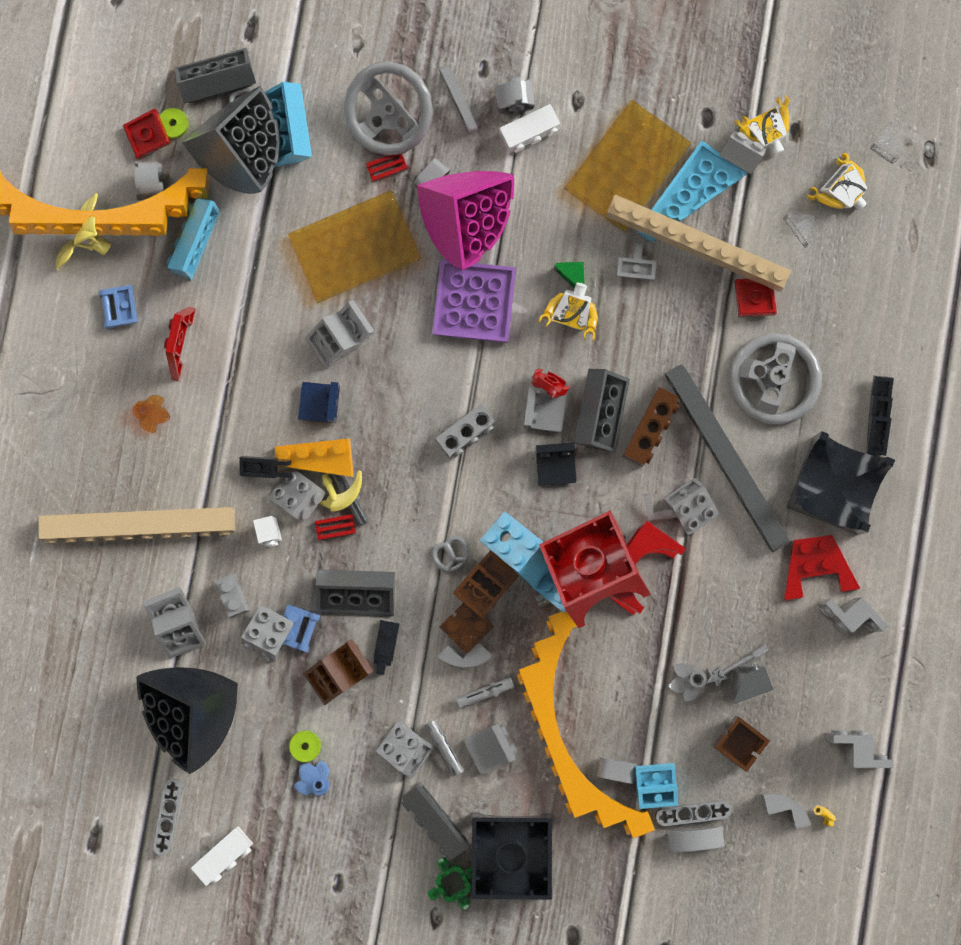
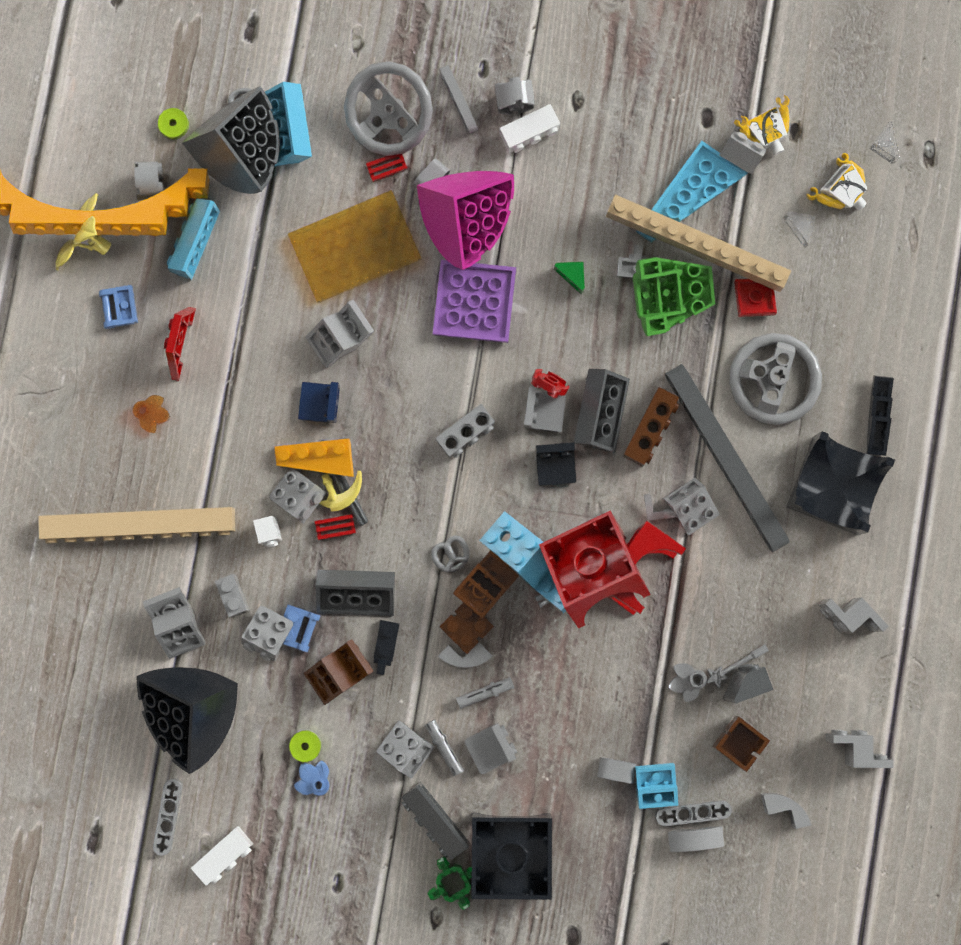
red plate [123,108,171,160] -> none
dark grey slope [175,48,256,103] -> none
black hinge [239,456,292,478] -> none
light orange arch [517,611,655,838] -> none
torso [538,283,598,341] -> none
clear yellow plate [564,99,692,233] -> none
red wing [783,535,861,600] -> none
yellow arm [813,805,836,827] -> none
none -> bright green wedge [633,257,715,336]

